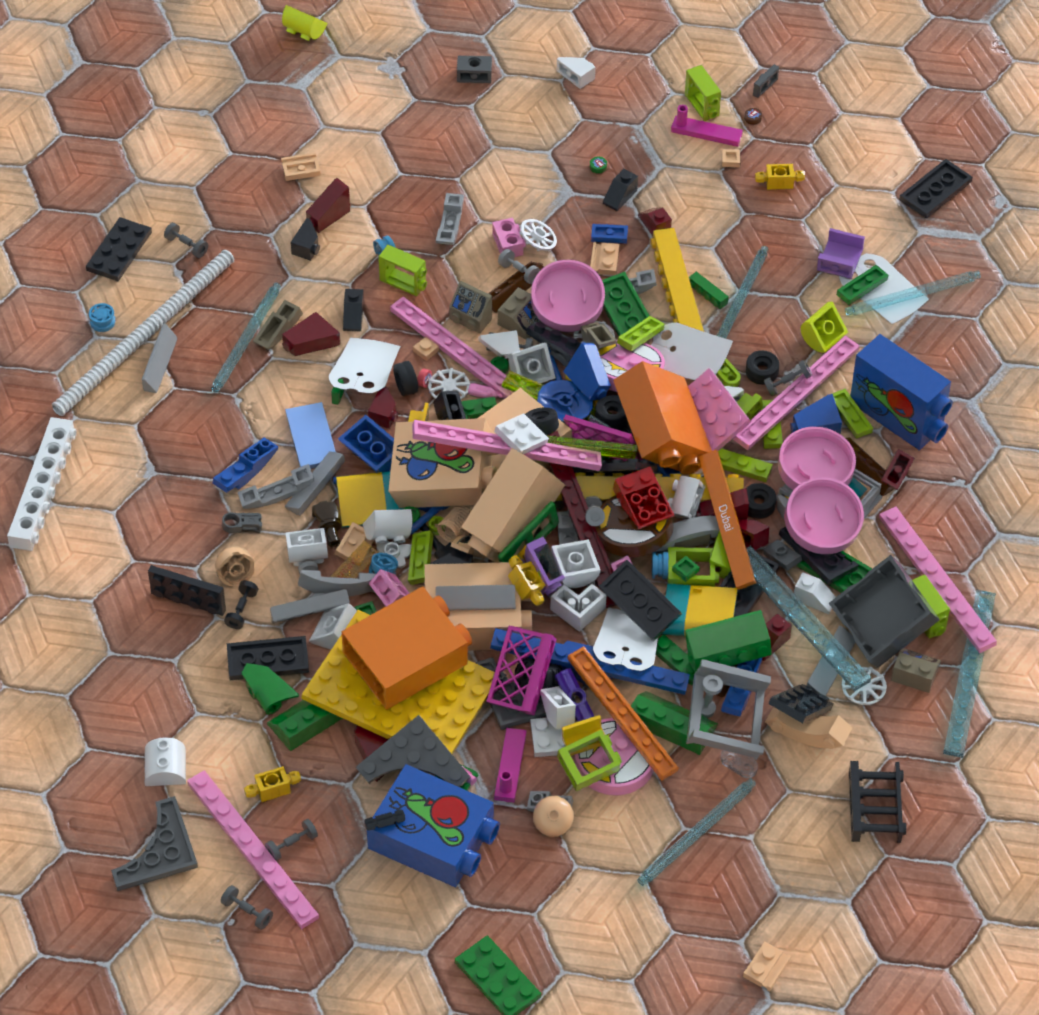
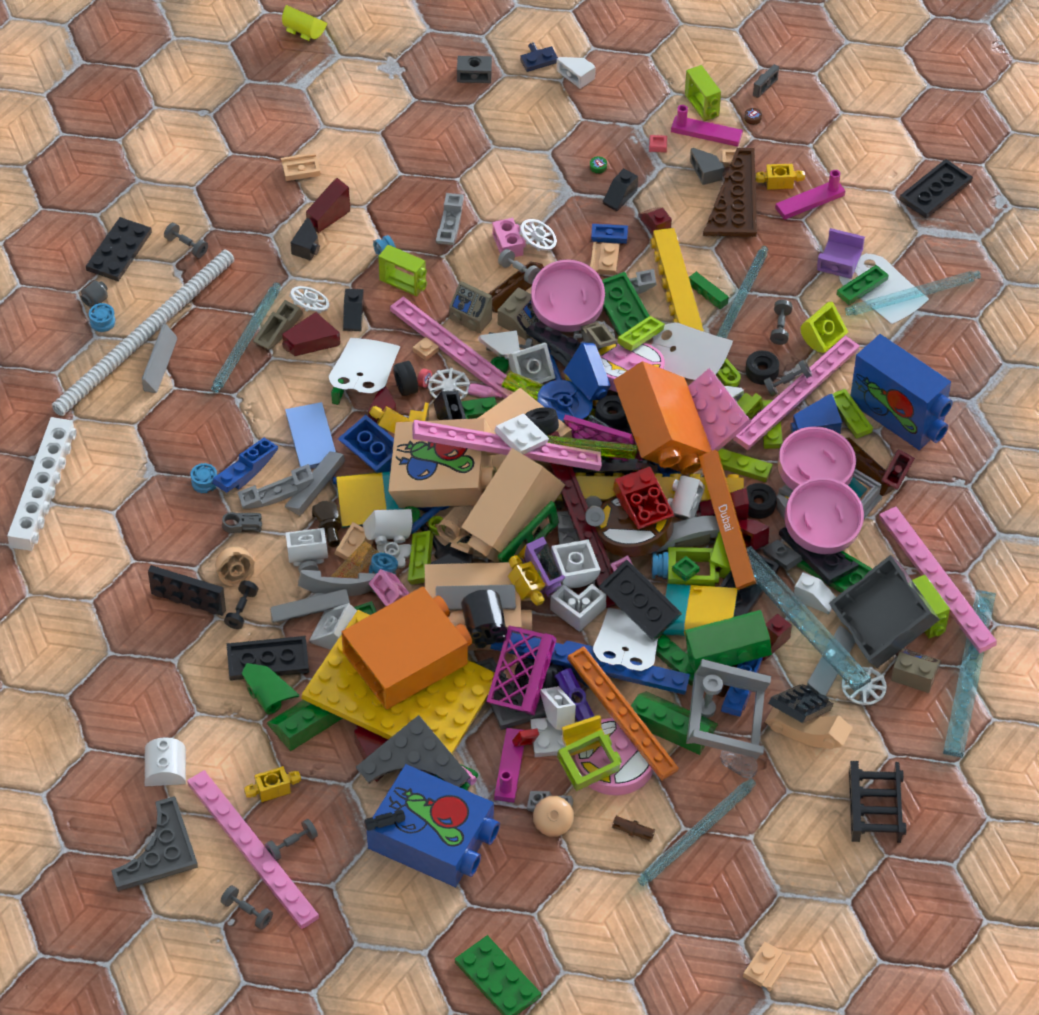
none -> dark grey head [80,280,108,307]
none -> dark azure wheel [191,463,217,493]
none -> white wheel [289,286,329,313]
none -> yellow piece [369,406,412,434]
none -> black cylinder [461,590,507,648]
none -> red tile [512,728,540,747]
none -> dark blue plate [520,42,558,72]
none -> reddish brown pin [612,815,655,842]
none -> coral tile [649,135,667,152]
none -> dark grey slope [690,148,725,185]
none -> reddish brown wing [703,148,757,237]
none -> dark grey wheel [770,300,793,345]
none -> dark pink piece [775,170,846,220]

